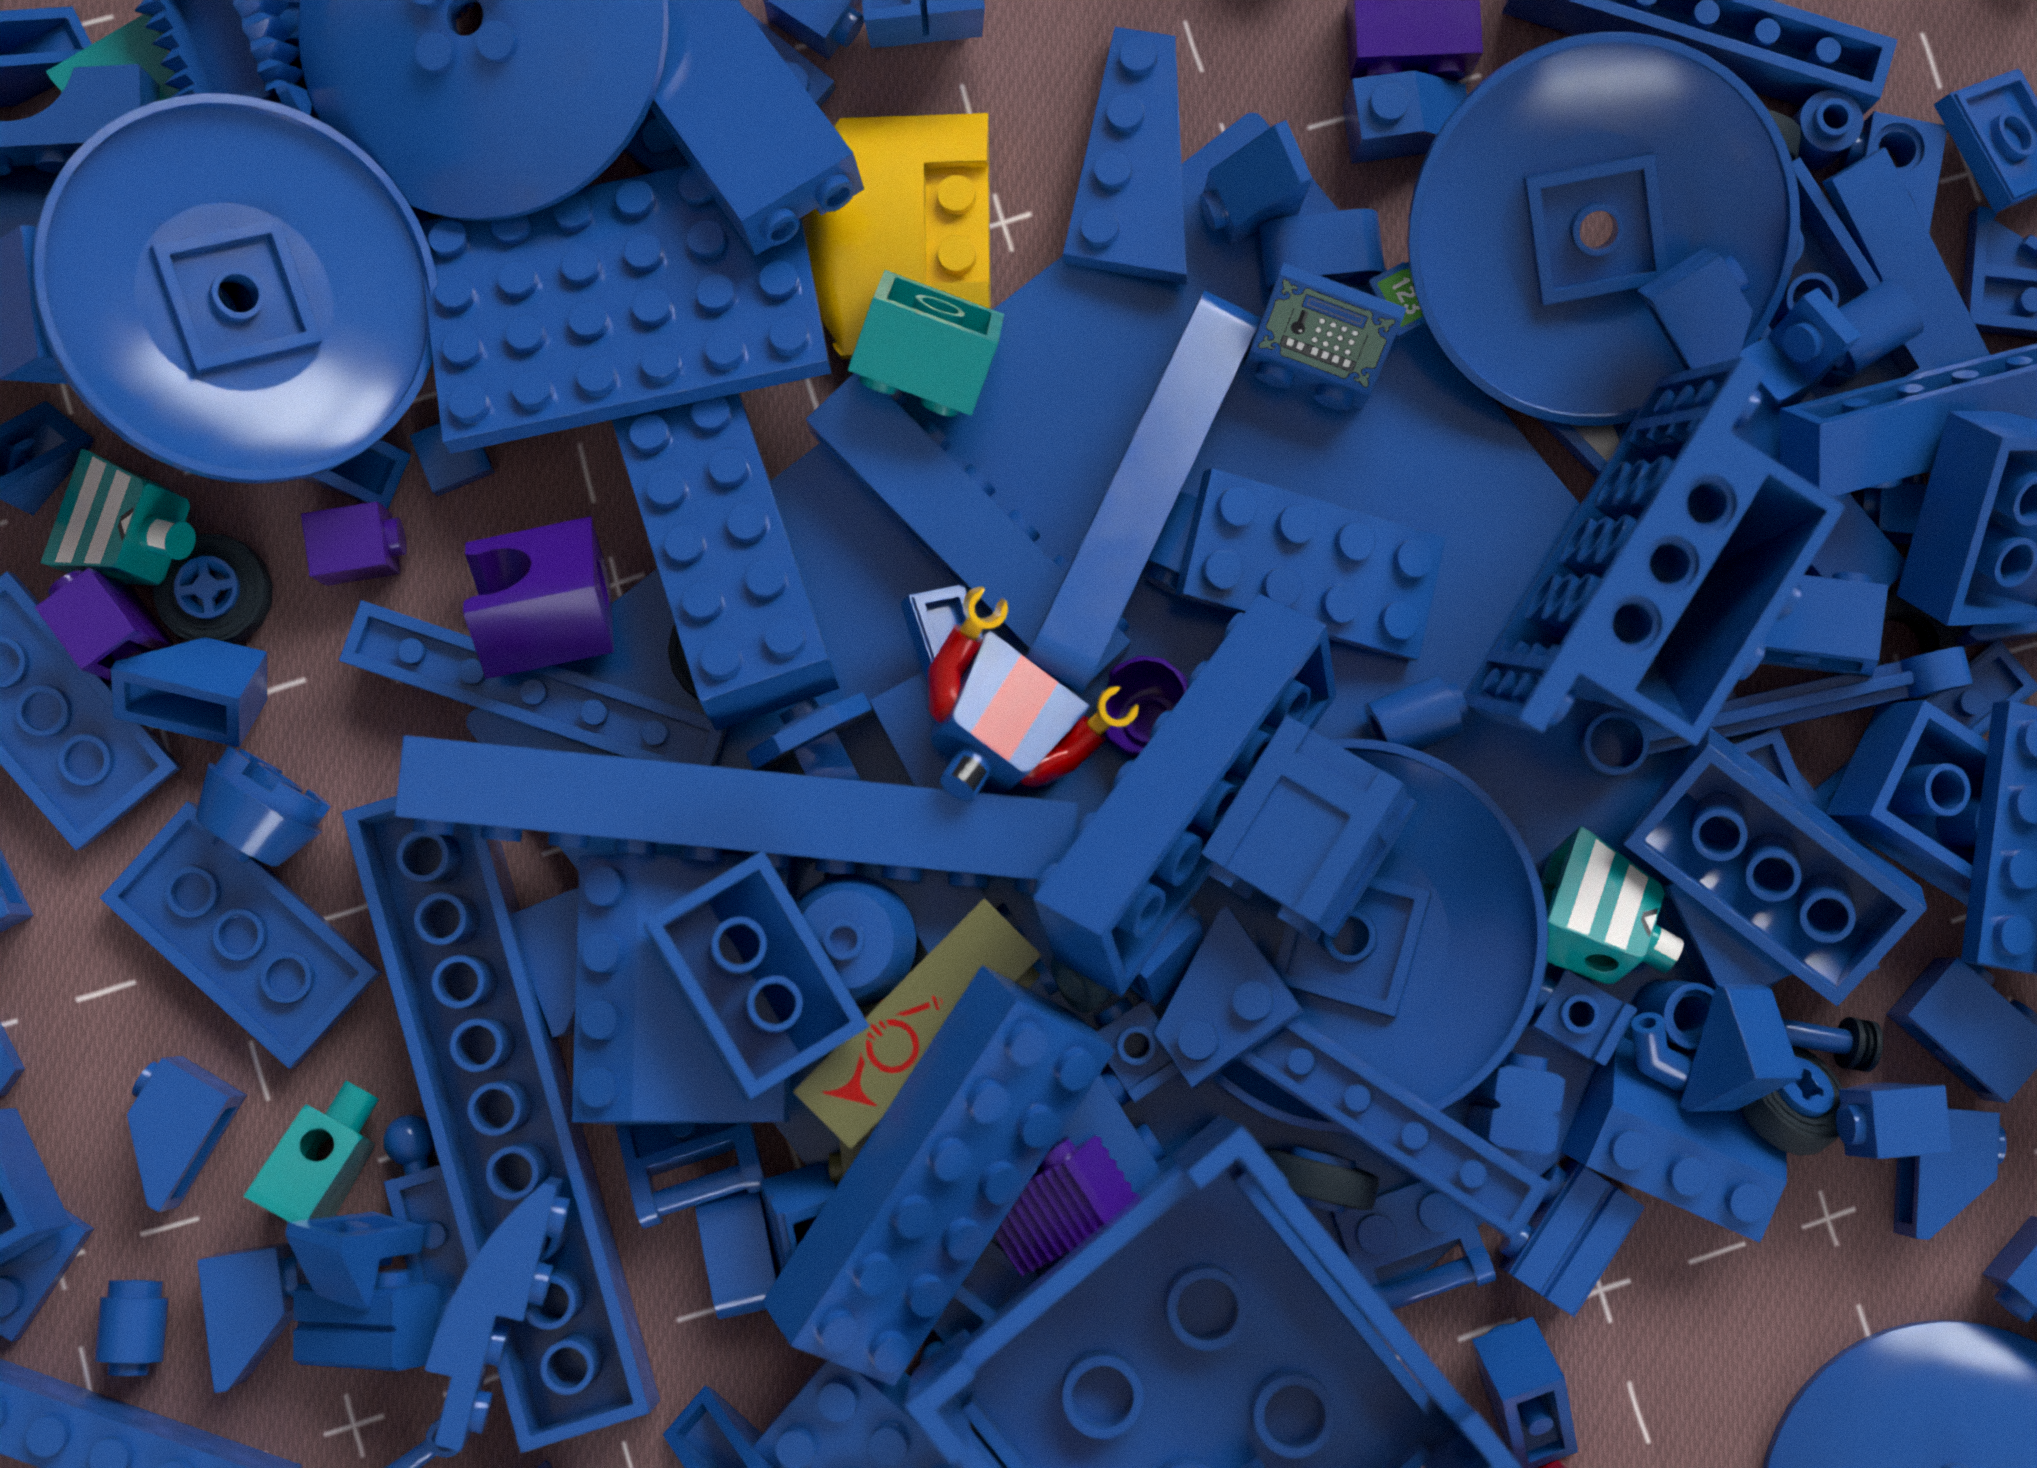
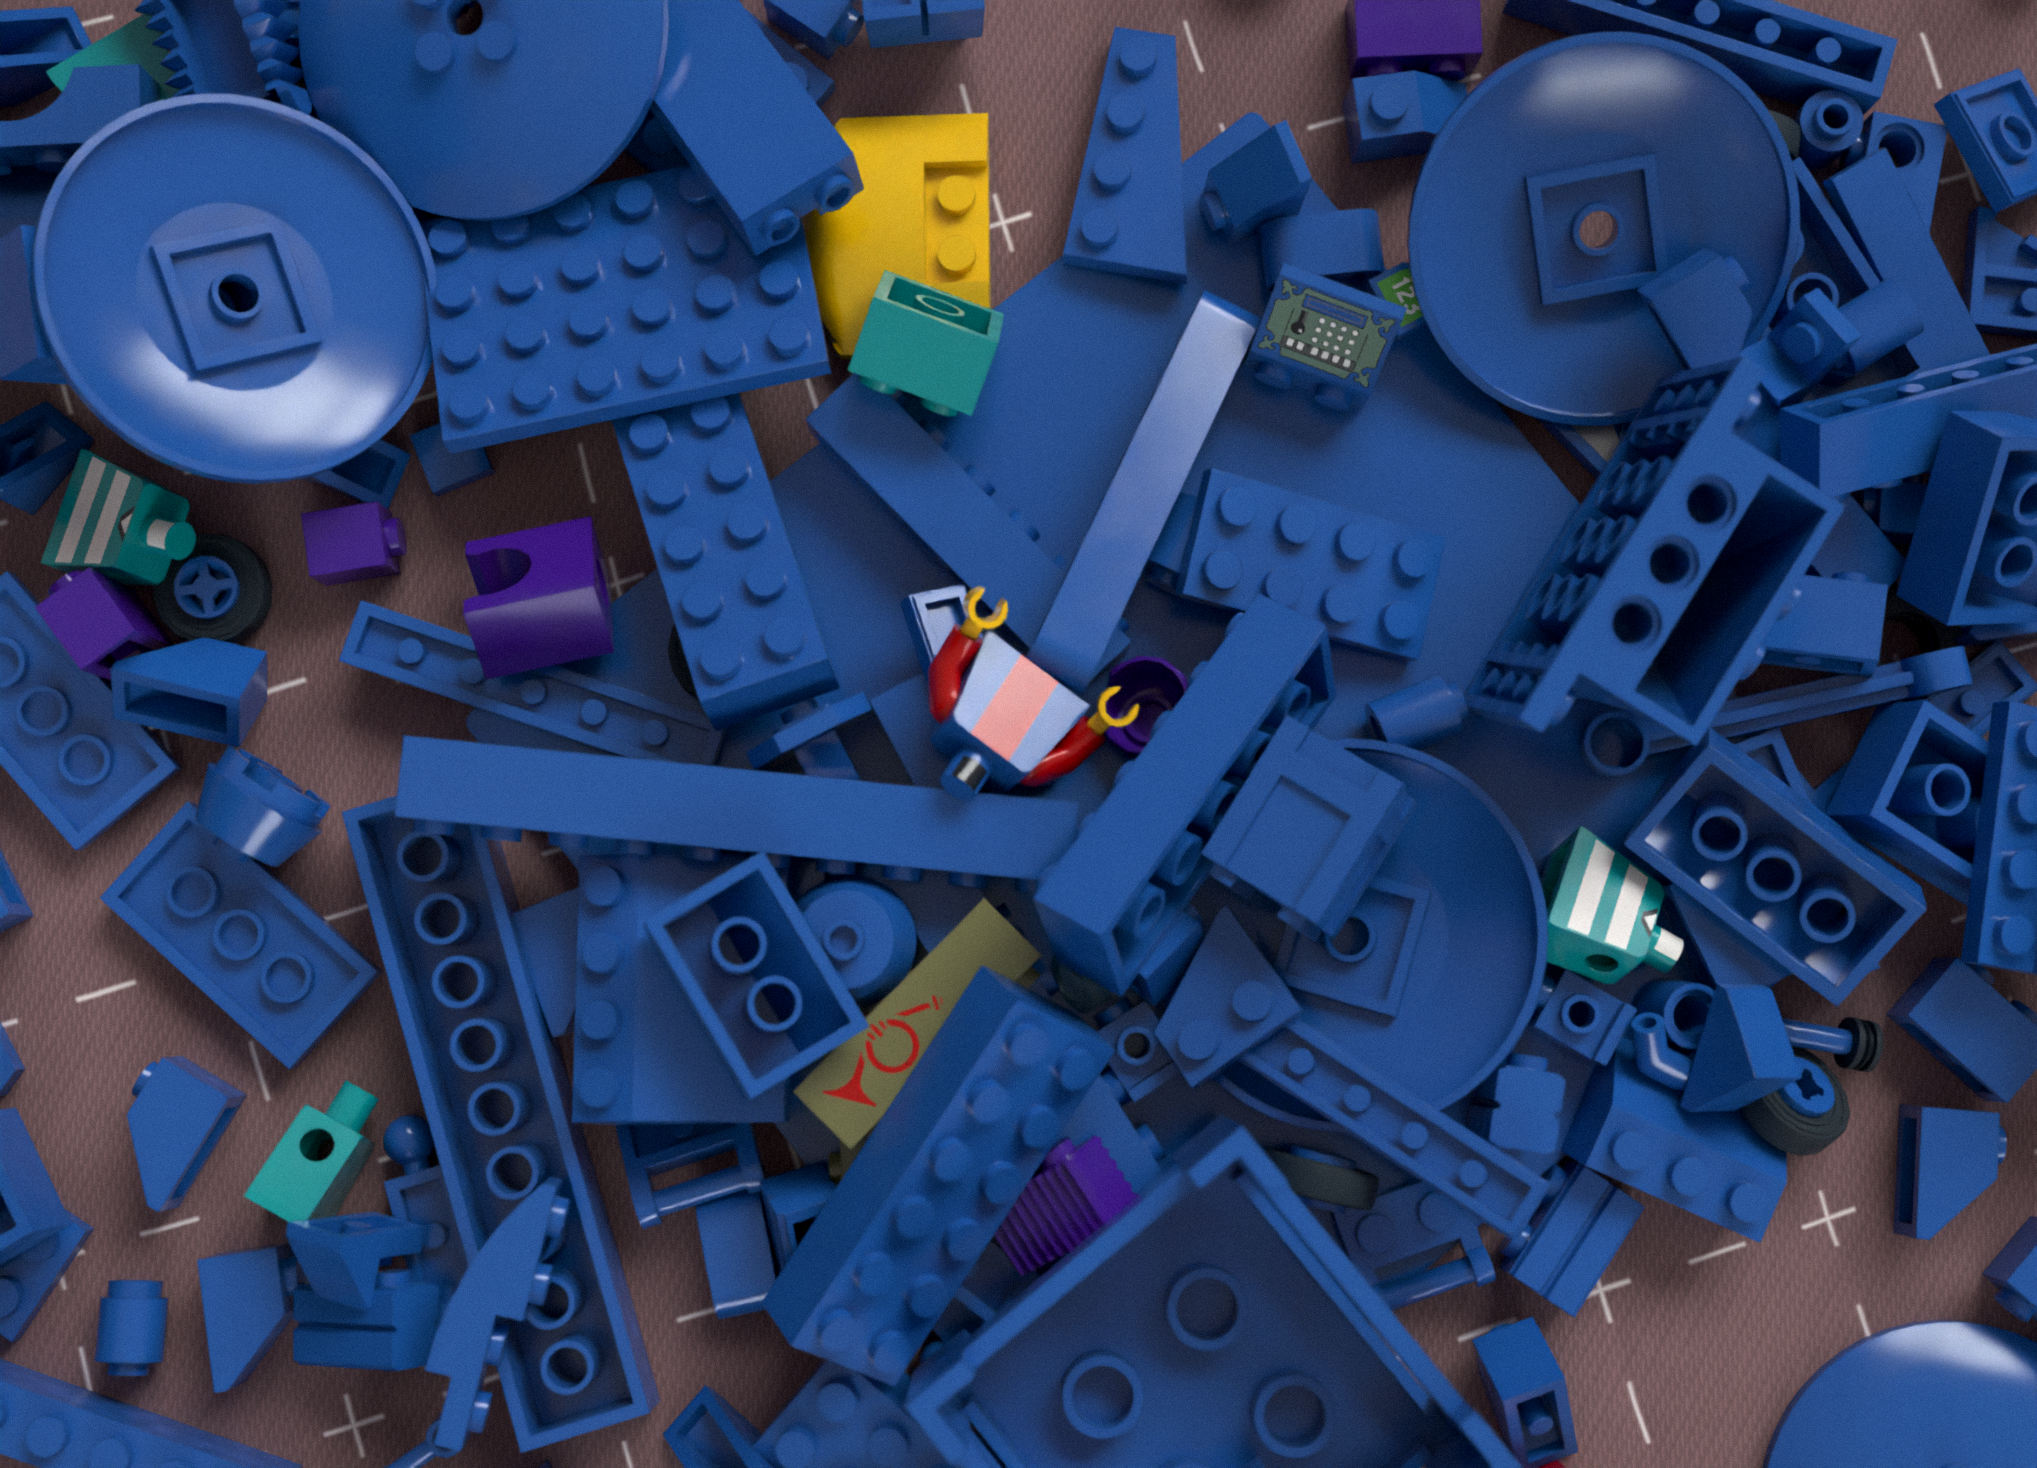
blue slope [1836,1082,1952,1159] -> none

